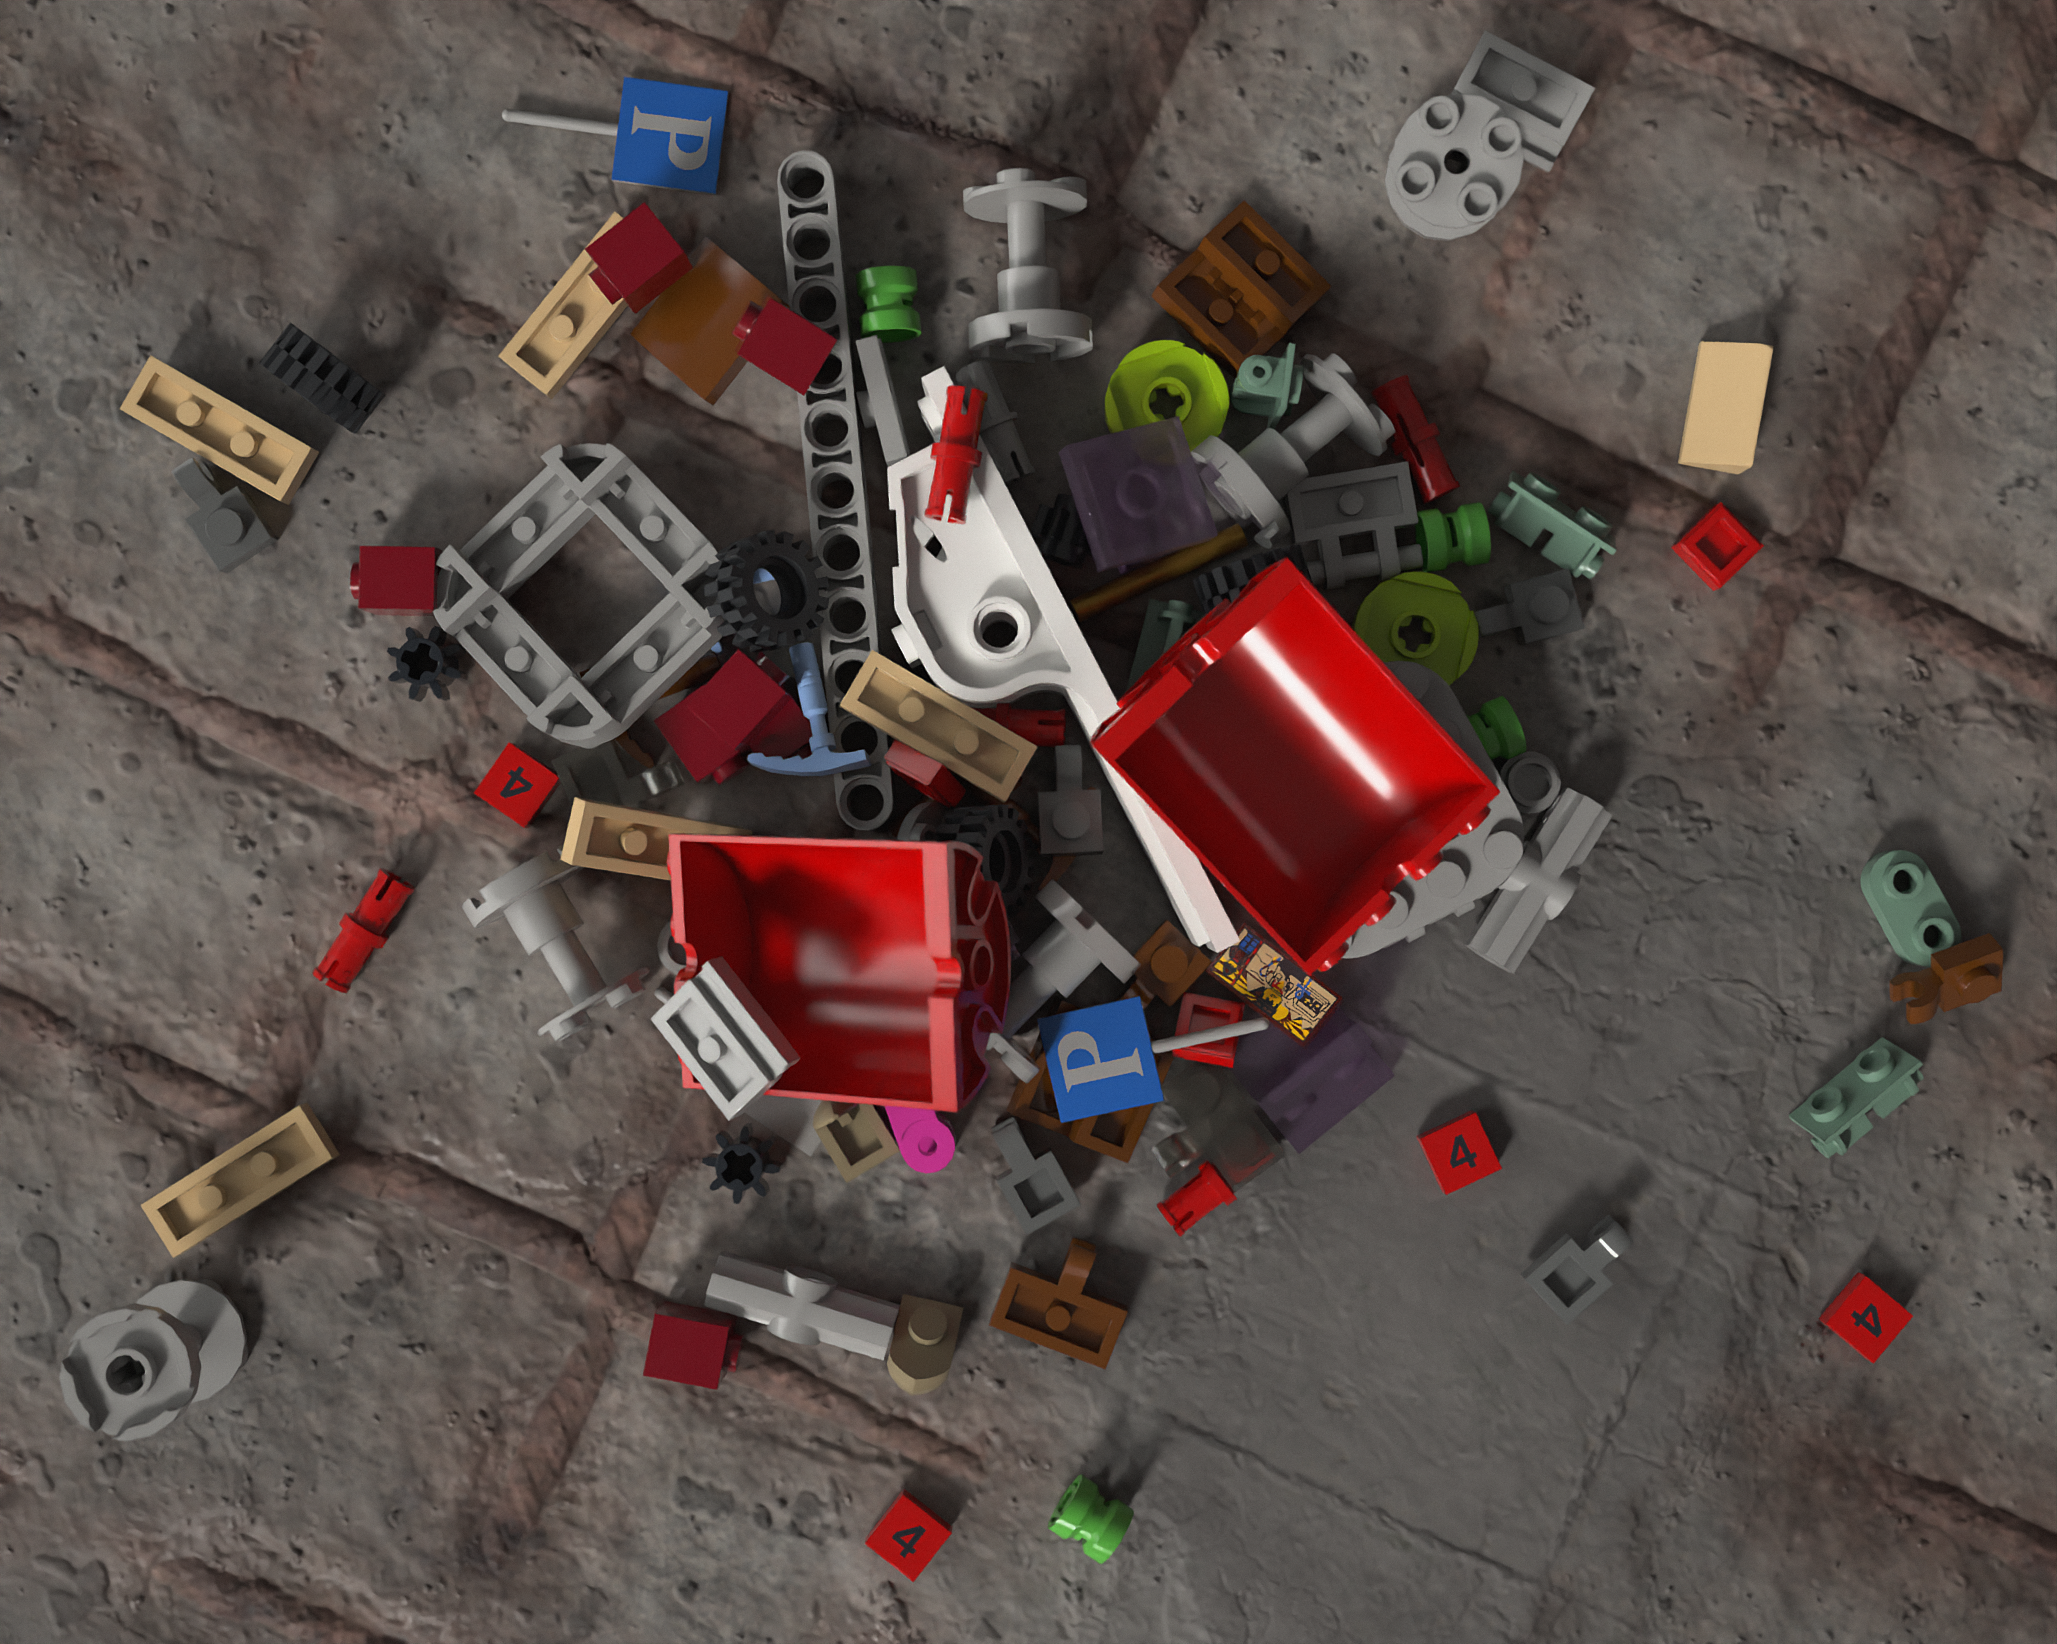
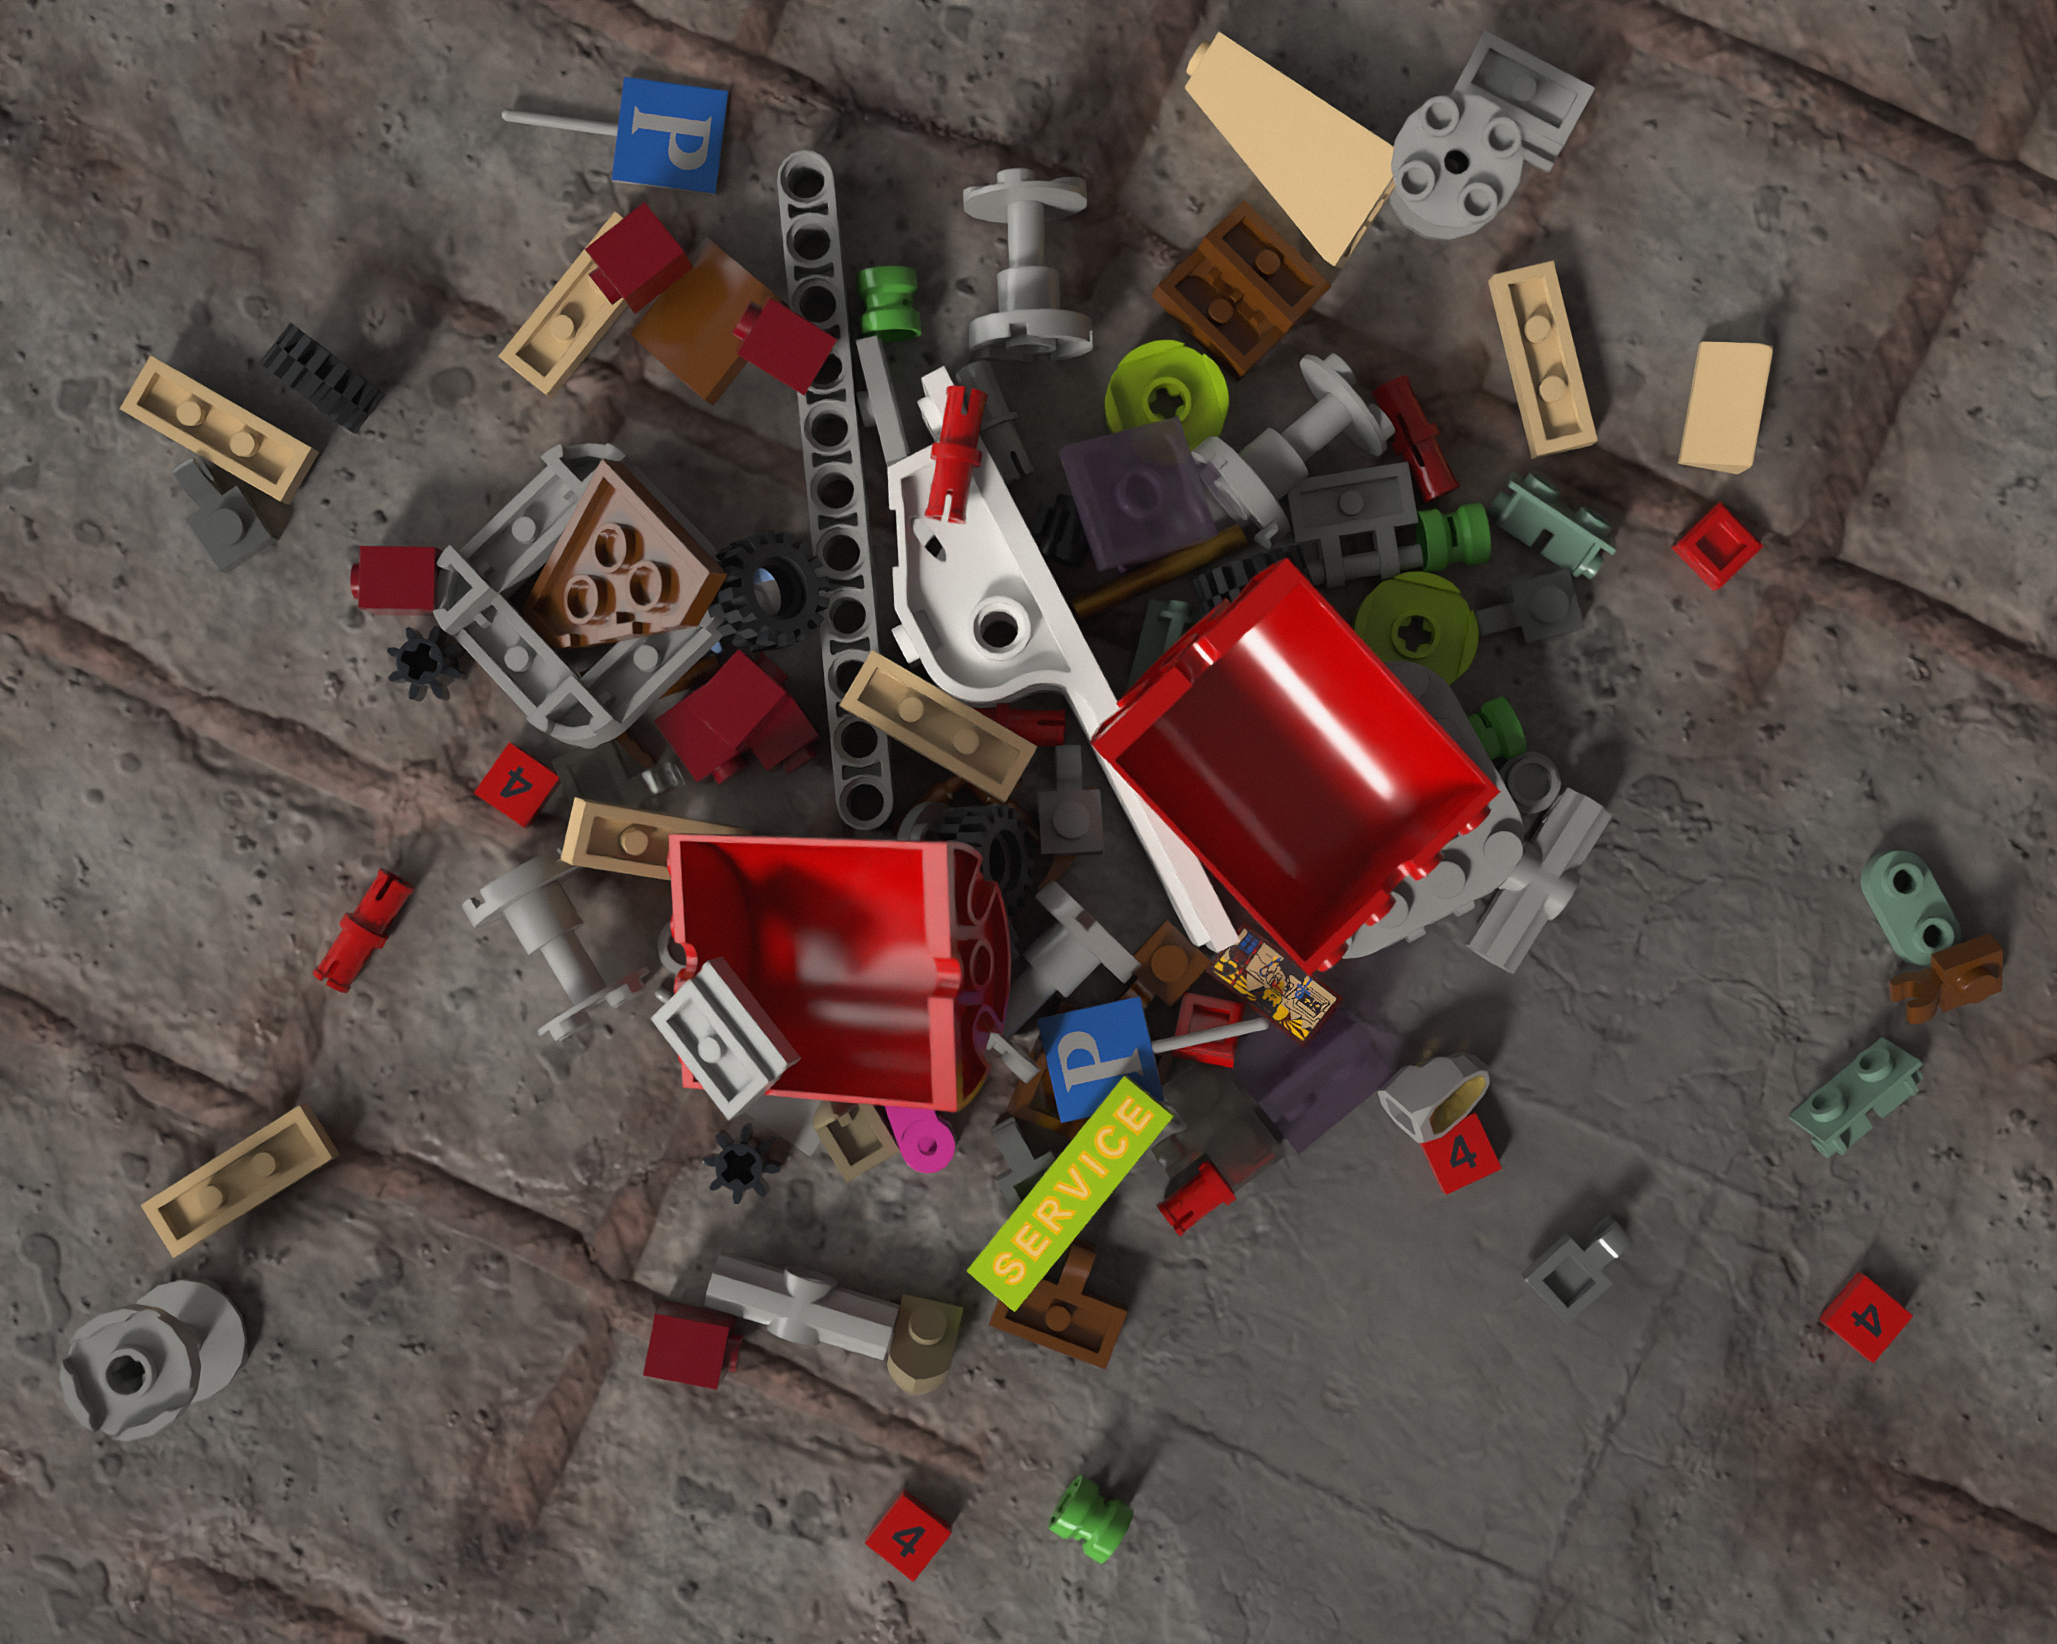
light blue piece [747,642,871,776] -> none
red tile [883,740,966,808] -> none
sand green hinge [1229,343,1304,429] -> none
none -> reddish brown plate [520,459,728,651]
none -> lime tile [966,1074,1175,1312]
none -> tan slope [1185,32,1396,269]
none -> light grey rock [1377,1052,1490,1143]
none -> tan plate [1488,260,1598,460]

